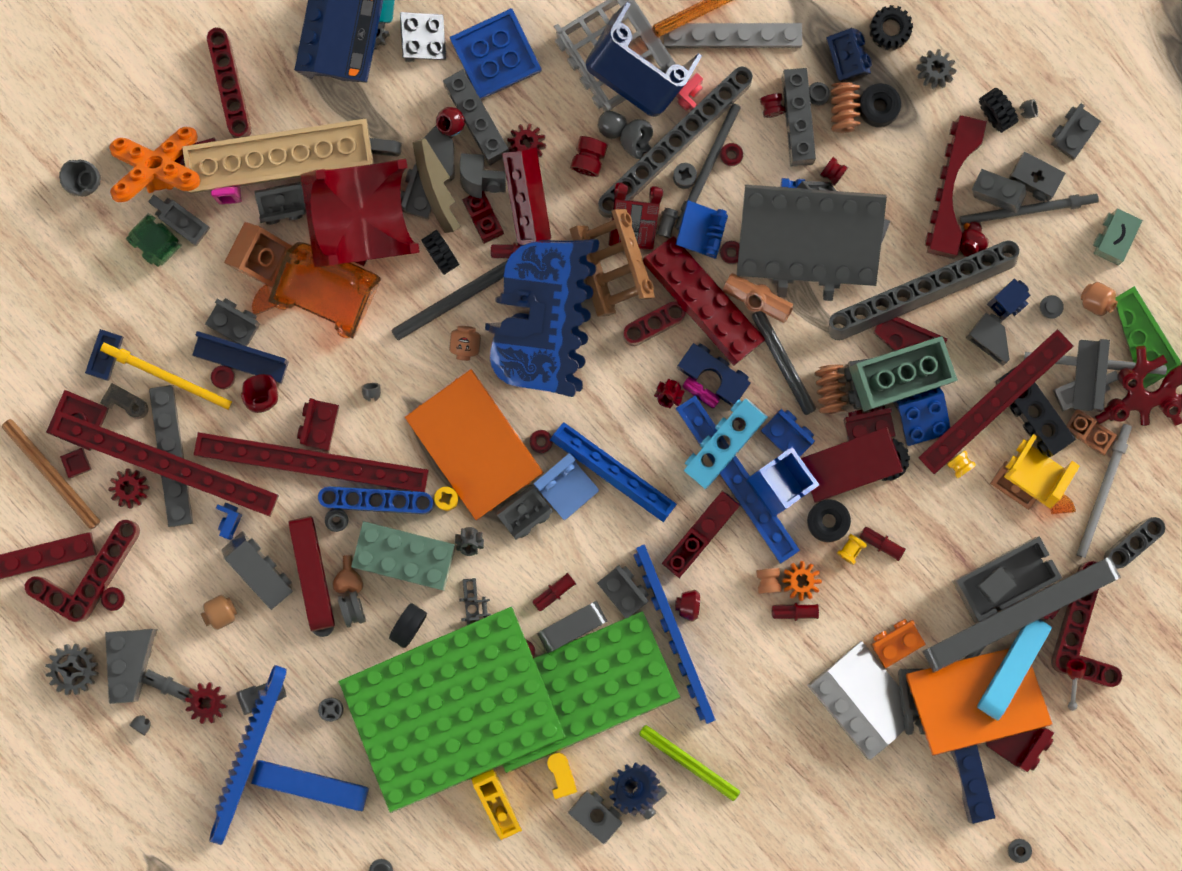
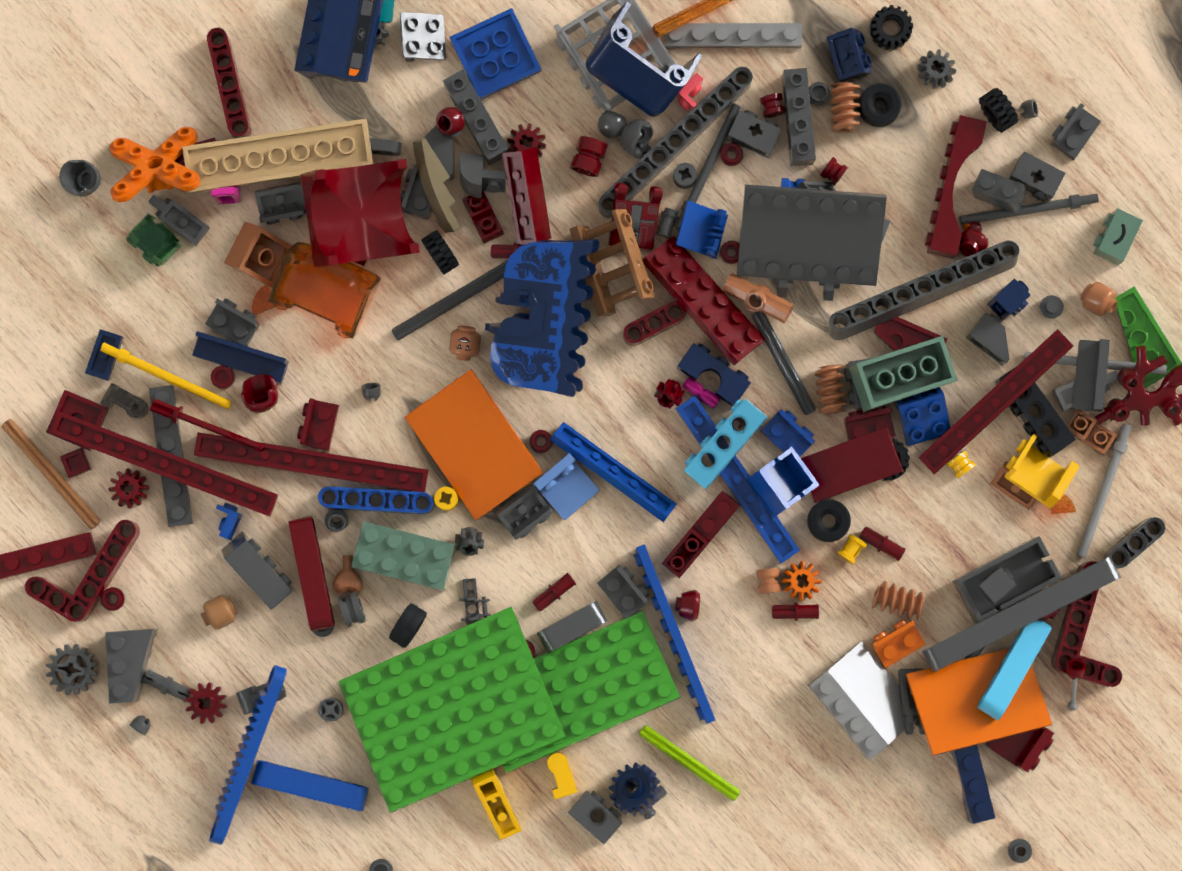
none -> dark red piece [150,399,264,450]
none -> dark grey brick [727,110,782,159]
none -> nougat piece [872,581,924,621]

